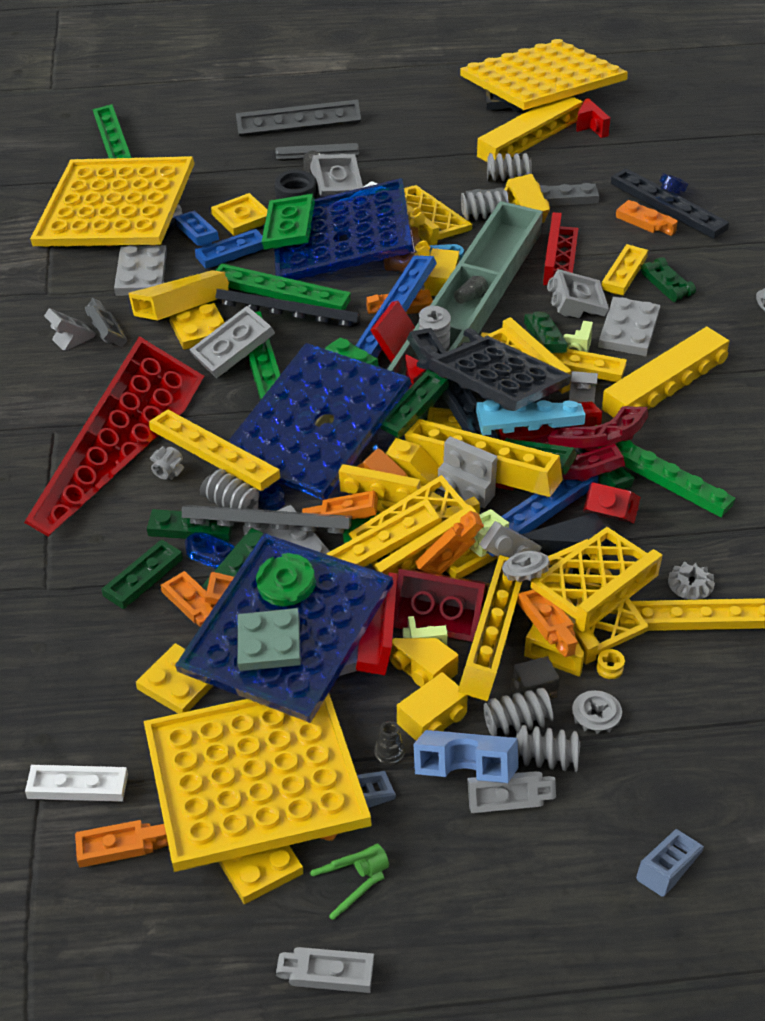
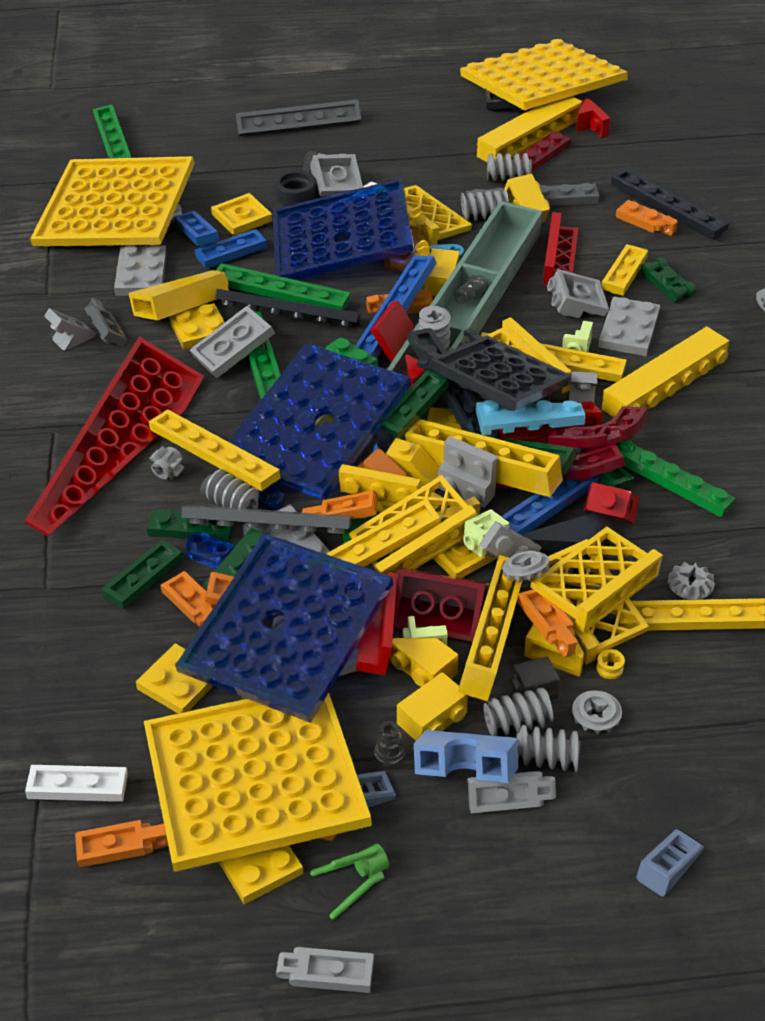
sand green plate [238,608,301,671] -> none
green tile [256,553,316,606] -> none
green plate [262,194,315,249] -> none
dark grey axle [276,143,359,160] -> none
orange hinge [415,510,484,574] -> none
dark green plate [524,311,568,353] -> none
clear blue plate [659,173,689,194] -> none
none -> dark red plate [519,131,571,172]

